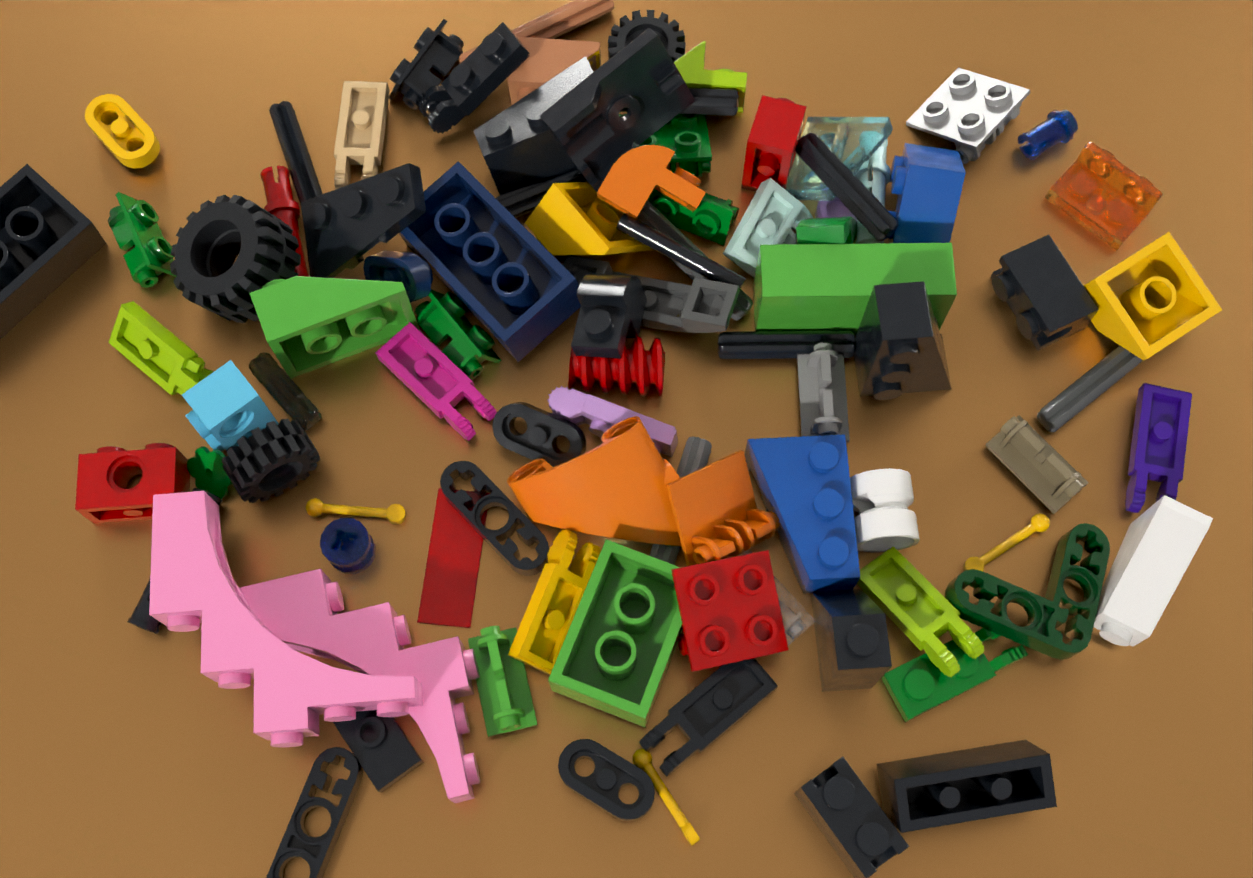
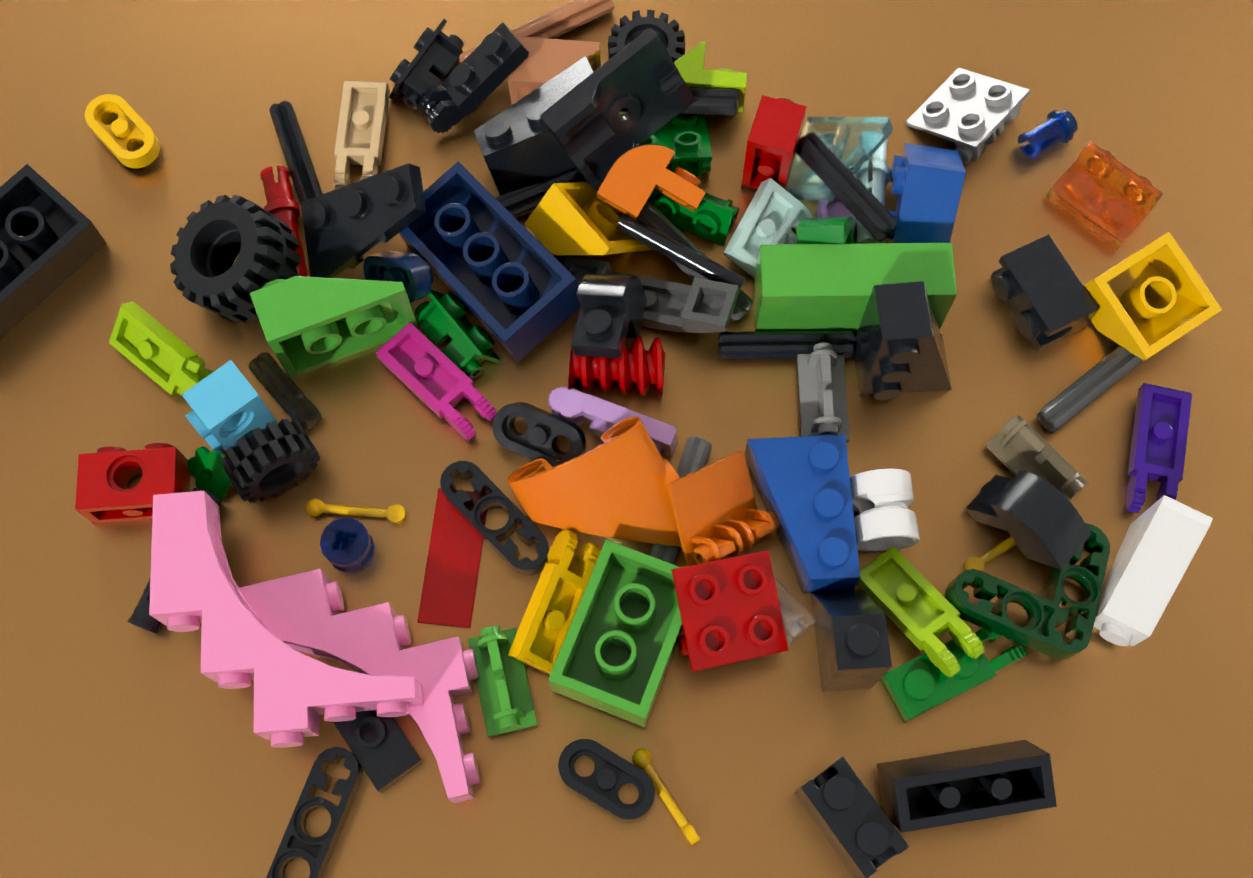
green hinge [108,192,176,288] -> none
black hinge [639,658,778,777] -> none
none -> black brick [966,470,1092,569]

